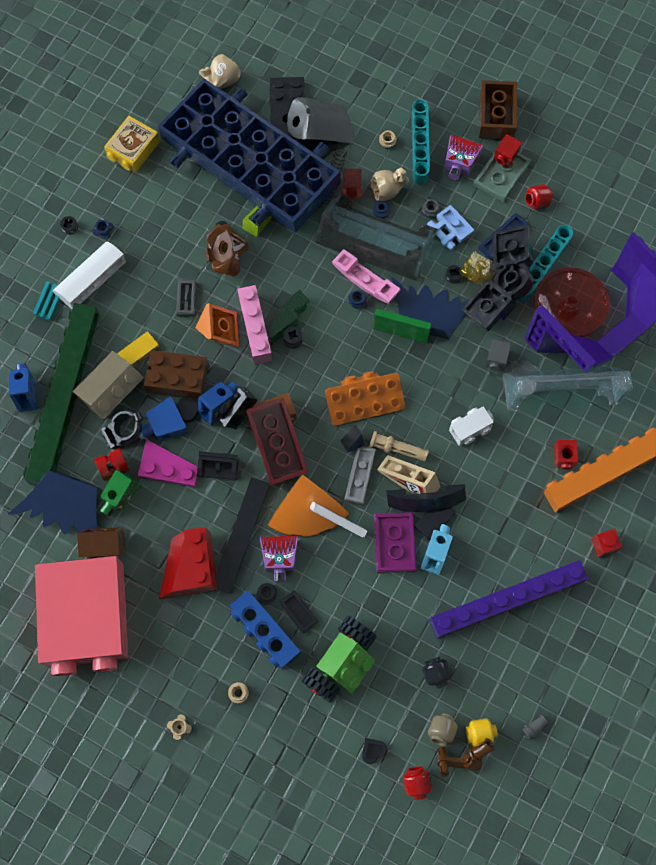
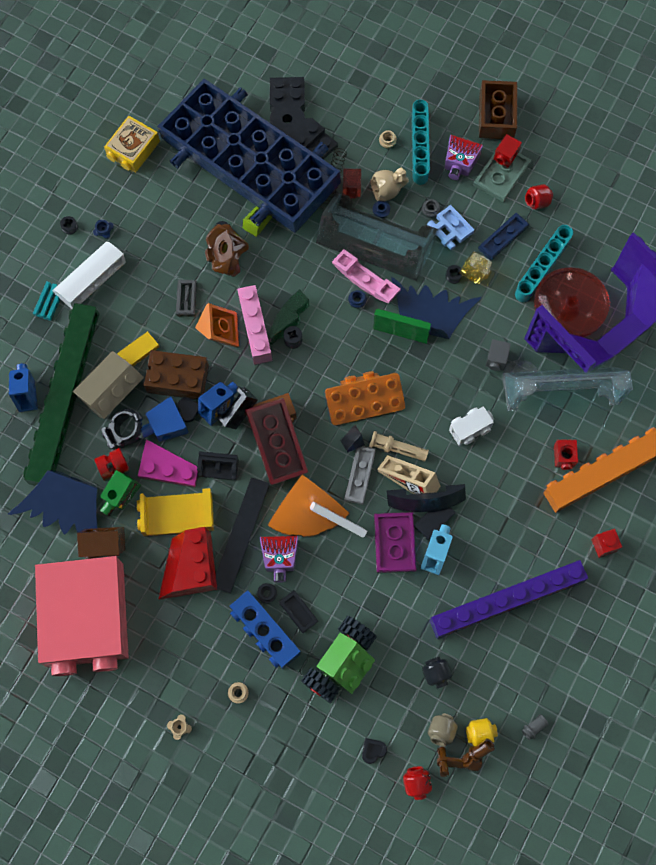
tan piece [199,54,241,89] -> none
dark grey piece [287,97,353,144] -> none
black plate [461,224,534,332] -> none
none -> yellow panel [137,488,214,536]

